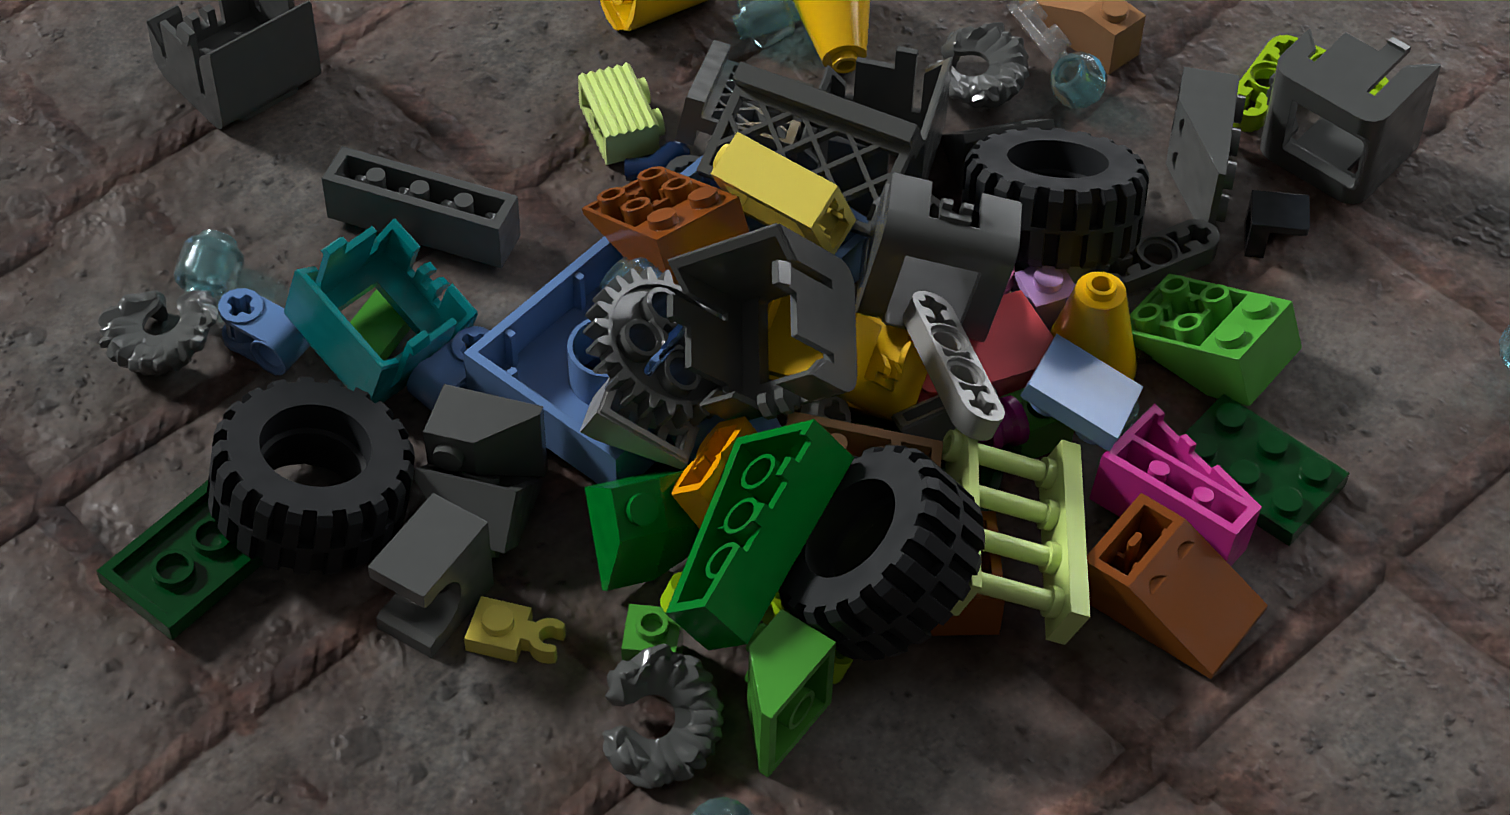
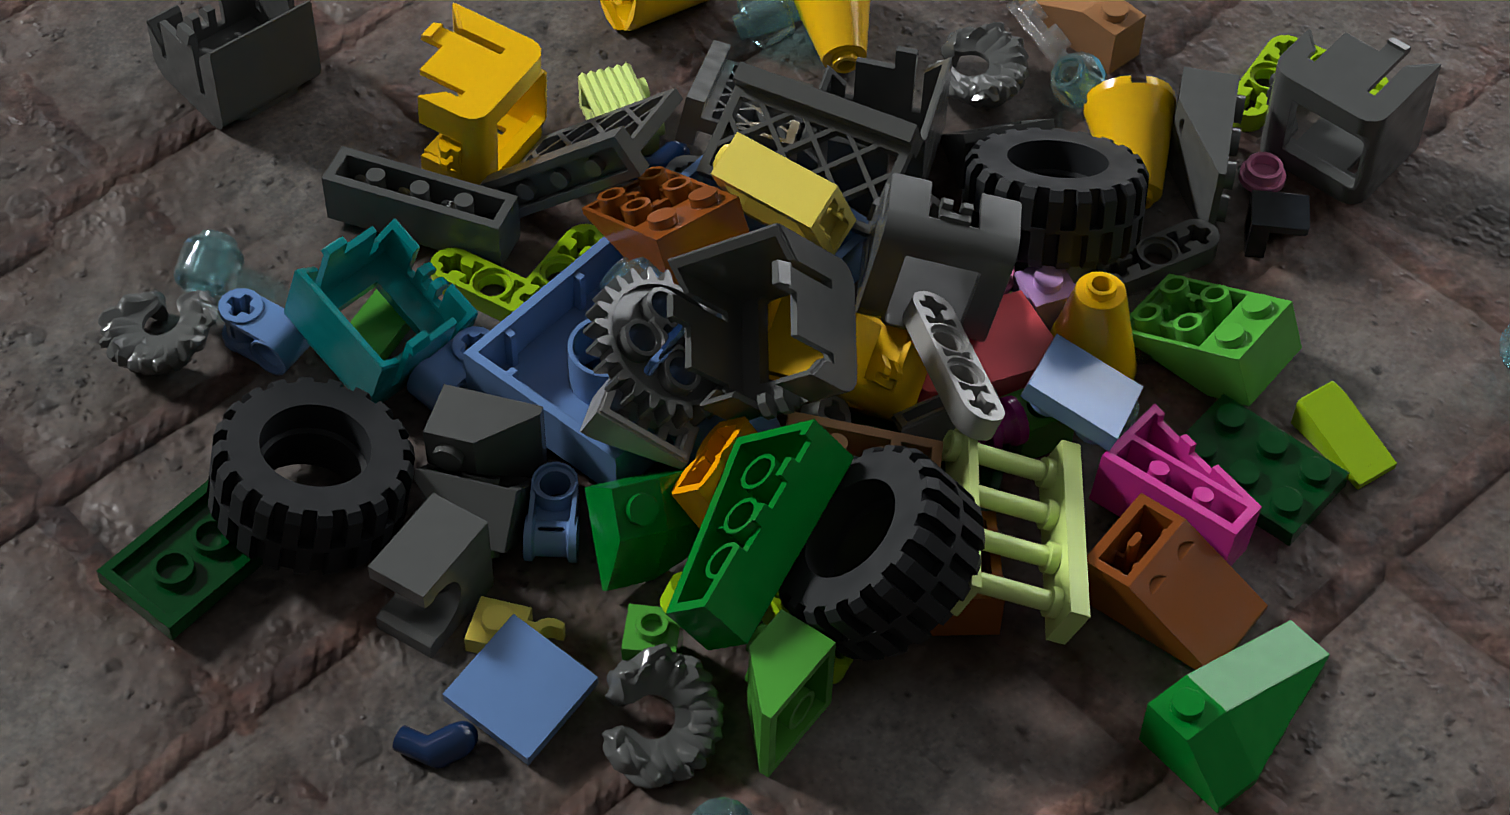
none -> dark blue arm [392,721,478,769]
none -> yellow piece [417,3,547,185]
none -> lime beam [430,224,604,321]
none -> medium blue tile [442,614,598,766]
none -> dark grey fence [480,87,683,218]
none -> medium blue piece [523,462,580,563]
none -> yellow cone [1083,75,1176,209]
none -> green wedge [1139,620,1330,813]
none -> bright pink plate [1239,152,1286,192]
none -> lime slope [1291,381,1397,490]

